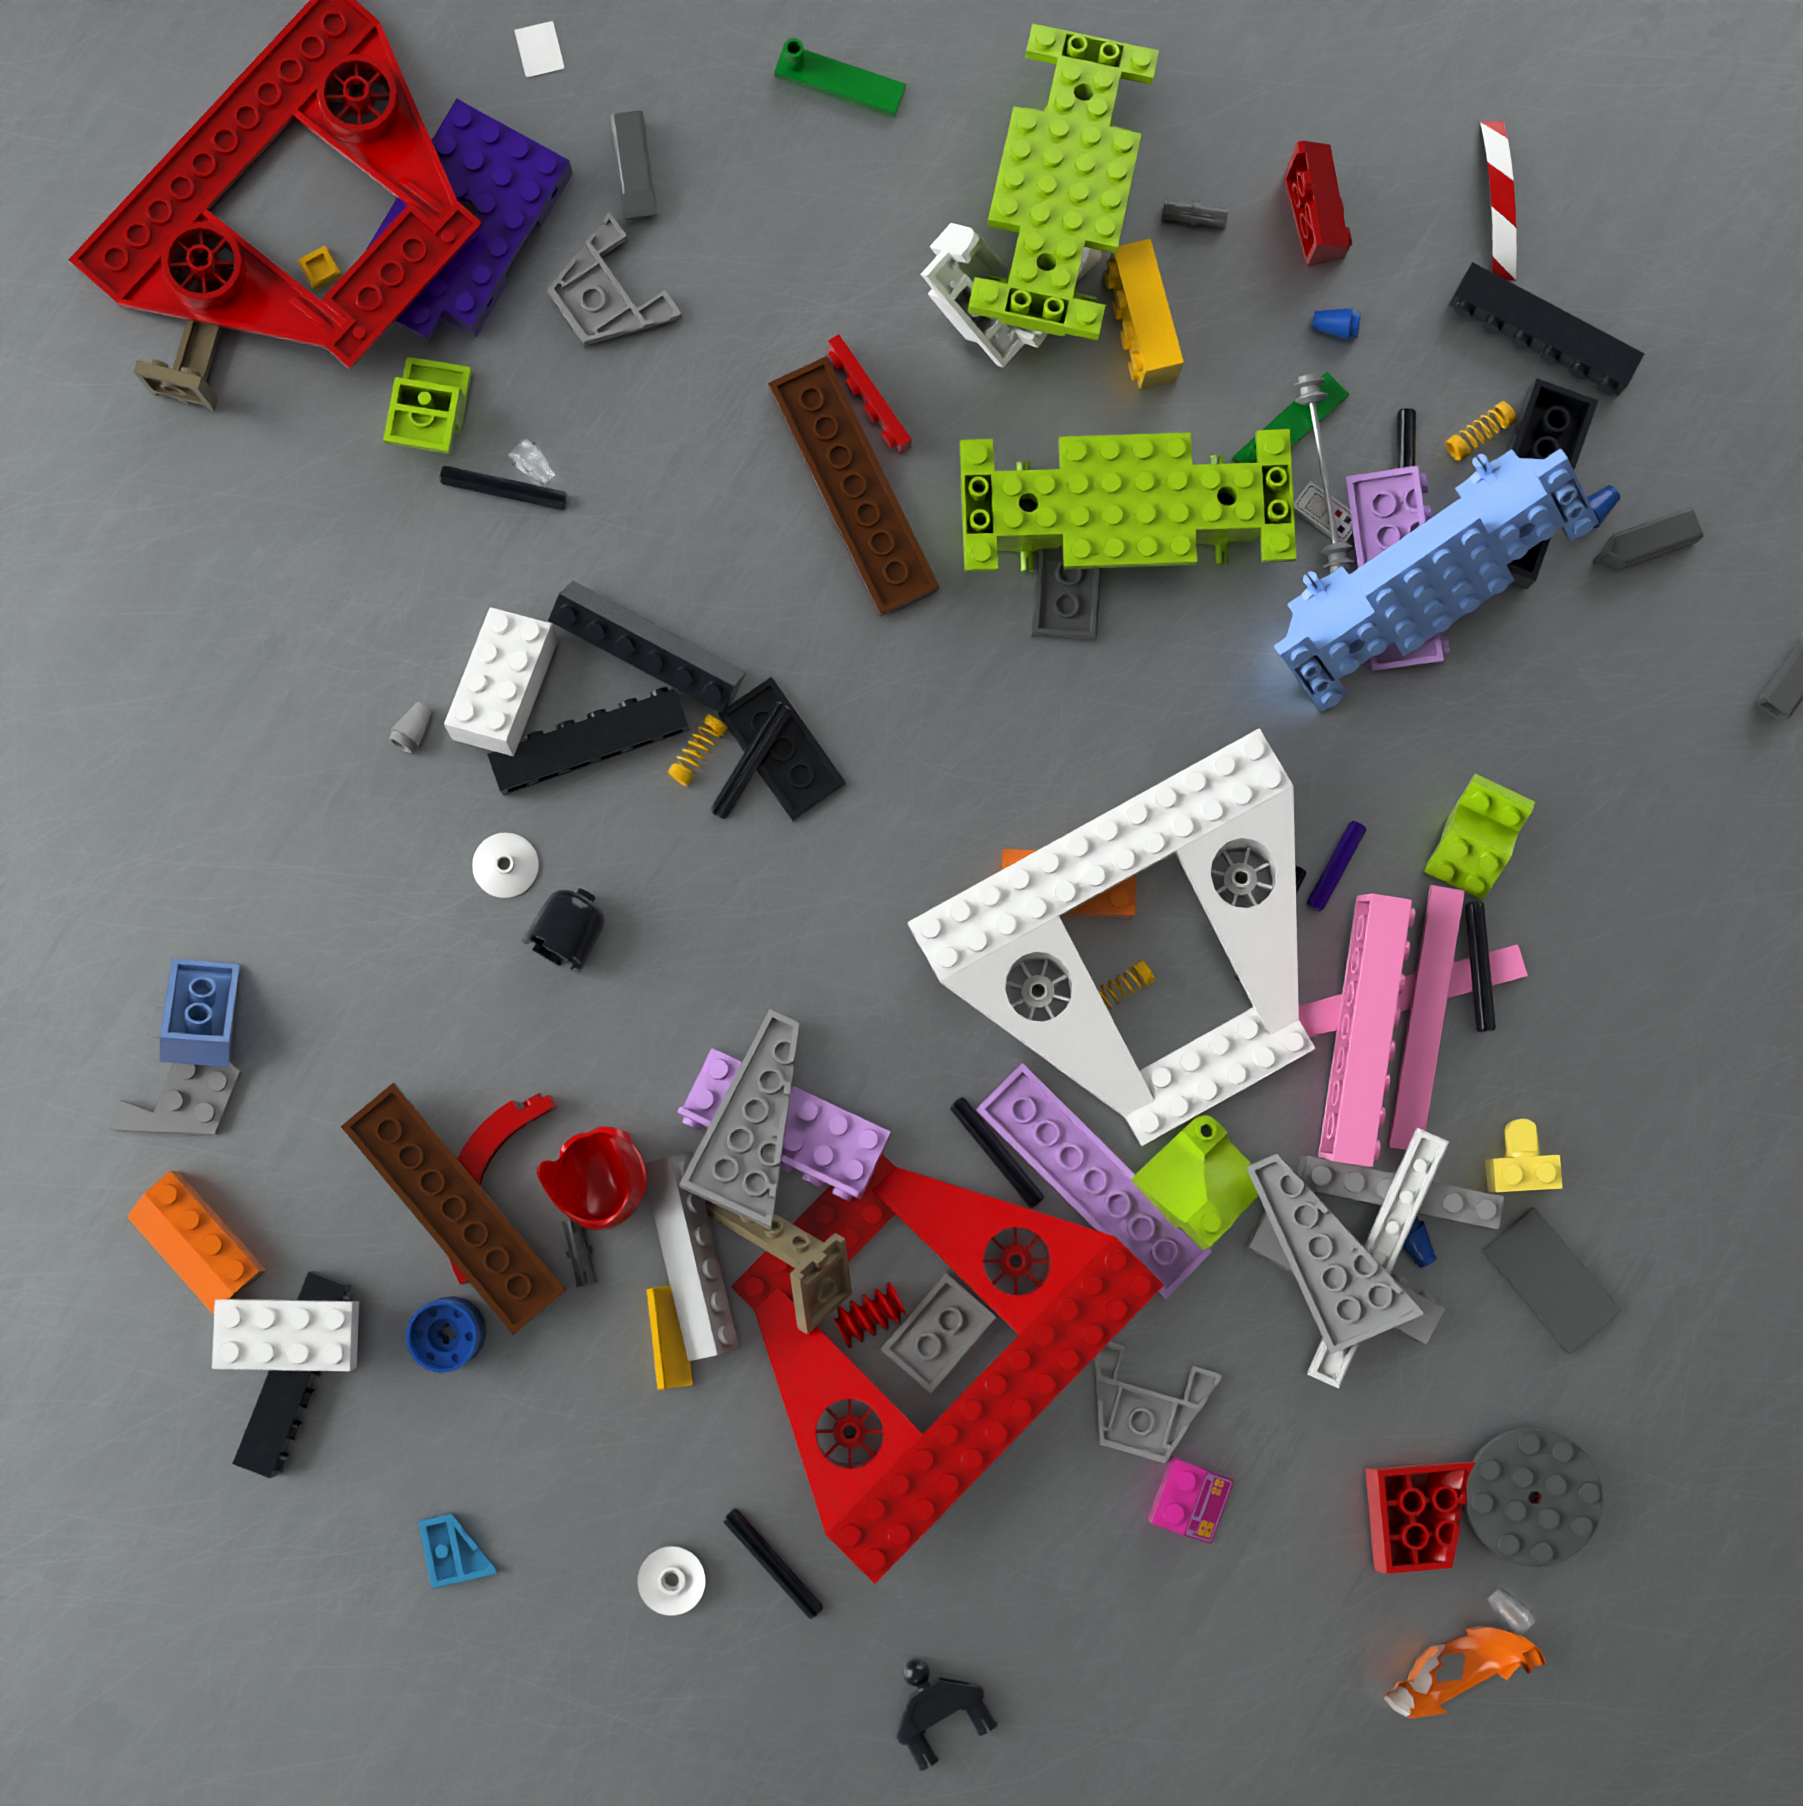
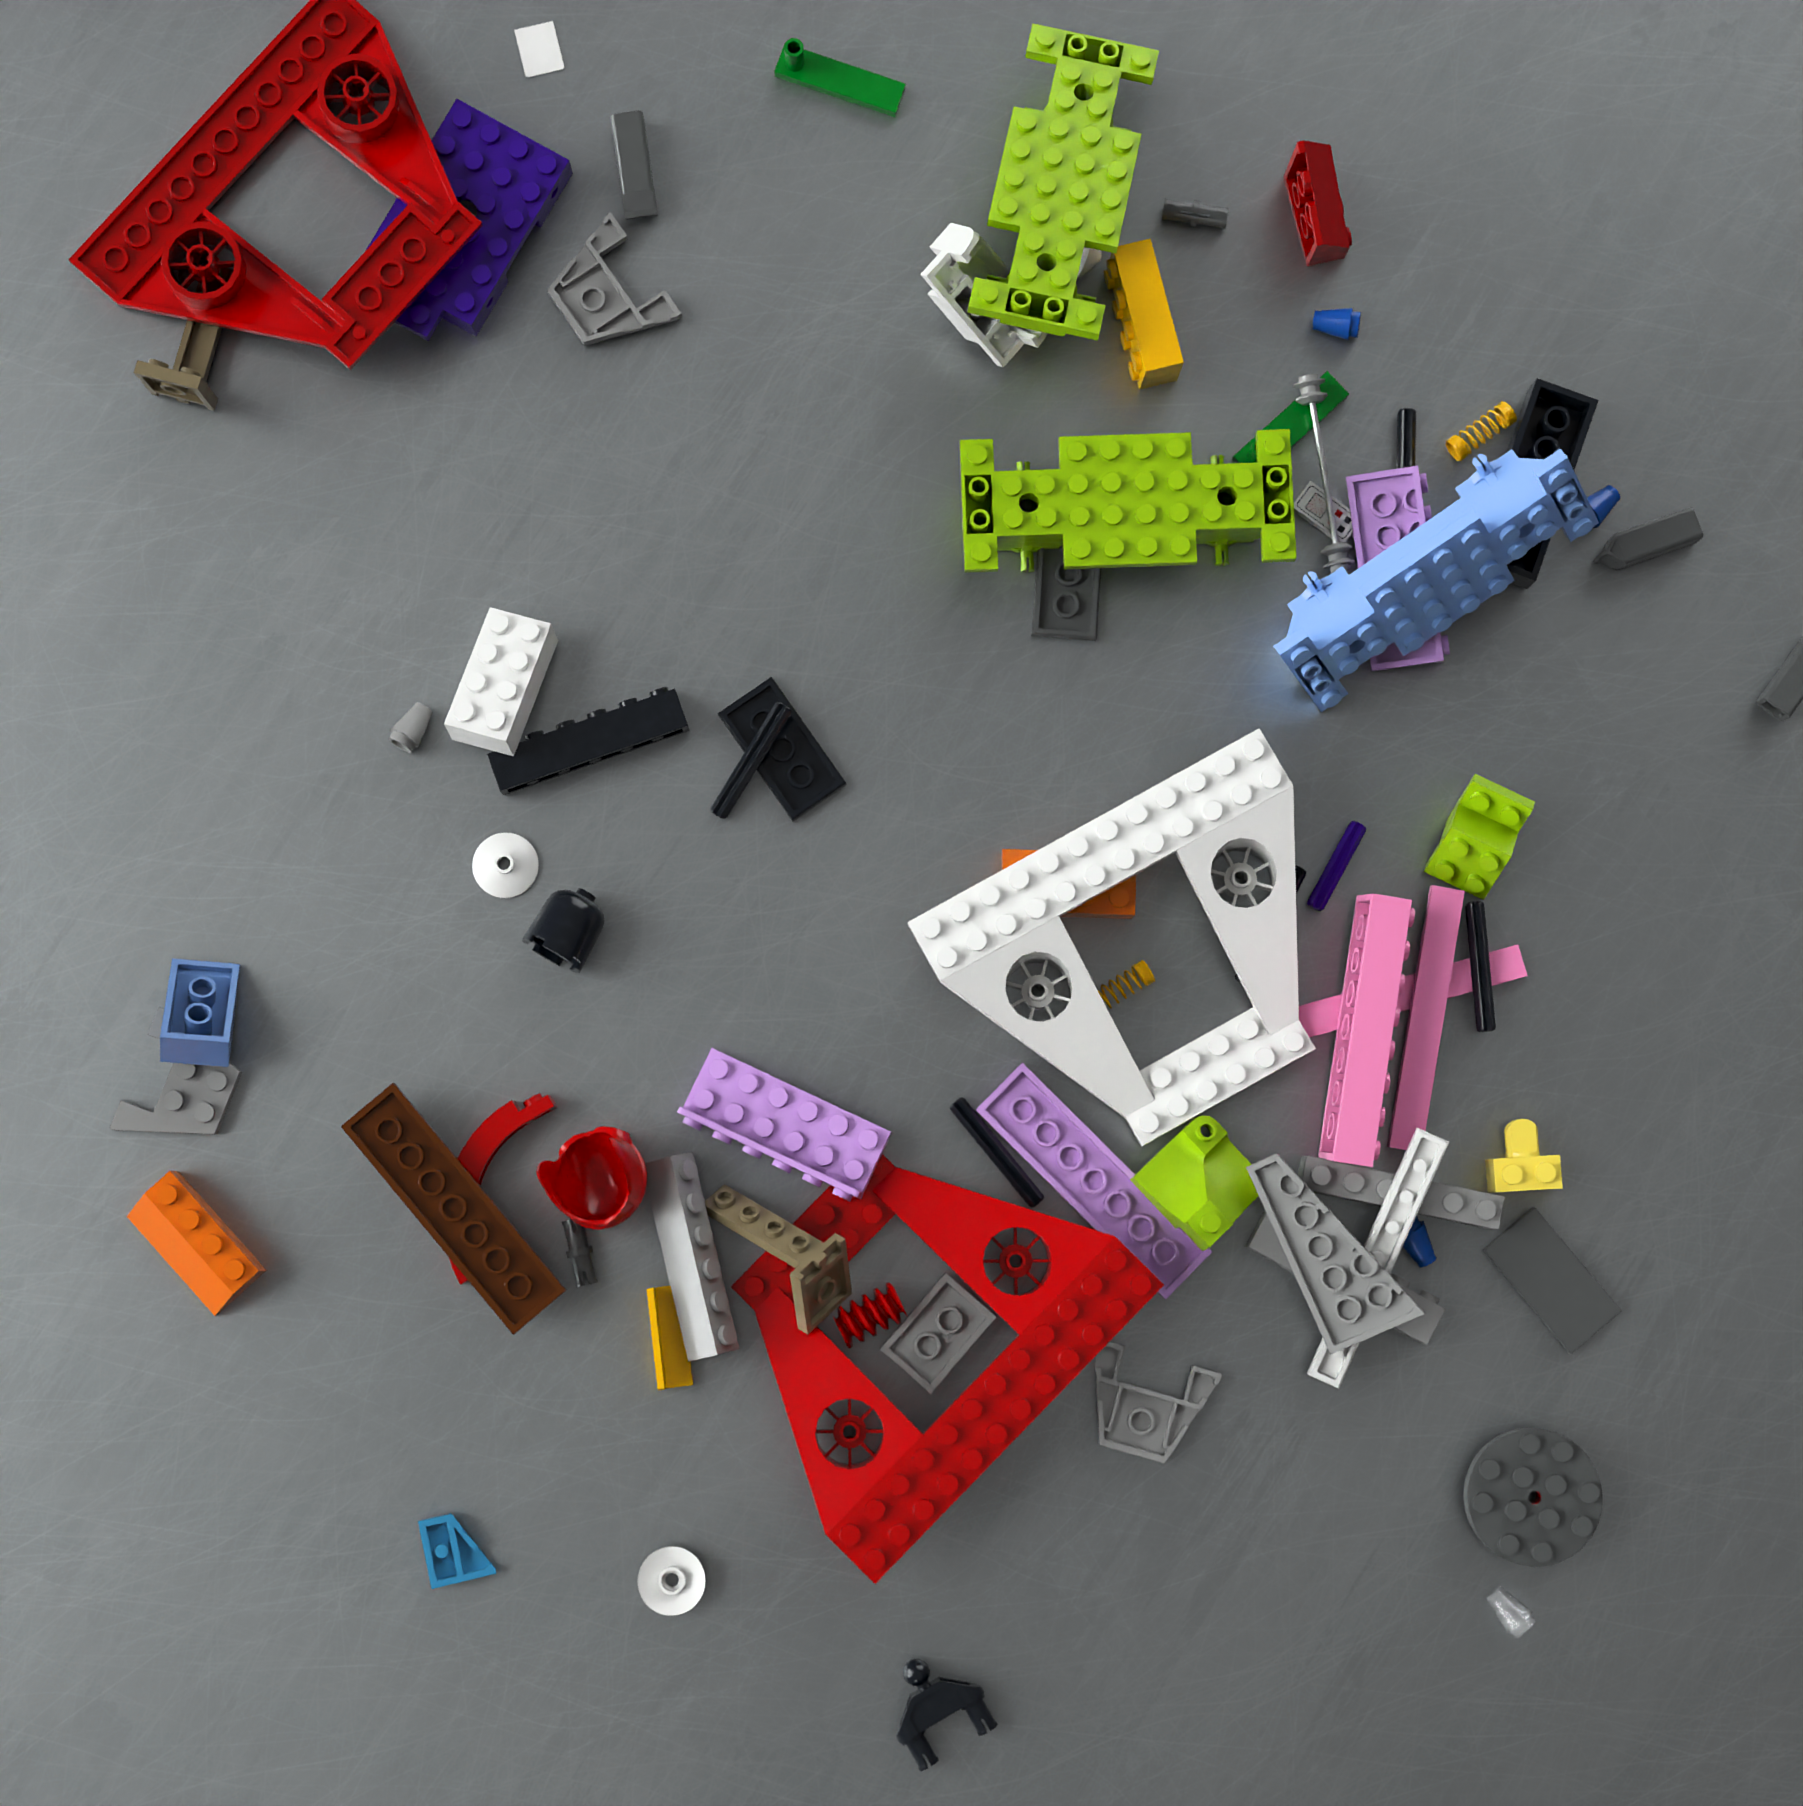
white brick [212,1299,359,1371] -> none
black brick [232,1271,353,1478] -> none
yellow tile [297,245,342,291] -> none
lime bracket [383,357,472,454] -> none
blue wheel [406,1296,487,1373] -> none
black axle [439,466,568,510] -> none
clear cone [508,438,556,487] -> none
black brick [548,581,746,713] -> none
yellow piece [667,714,728,787] -> none
light grey wing [679,1009,800,1230] -> none
black axle [723,1509,823,1619] -> none
reddish brown plate [768,356,939,617] -> none
red plate [826,334,912,455] -> none
dark pink slope [1148,1456,1234,1544] -> none
red wedge [1365,1462,1475,1574] -> none
orange animal [1384,1626,1546,1719] -> none
black brick [1448,262,1645,396] -> none
sticker [1480,121,1517,281] -> none

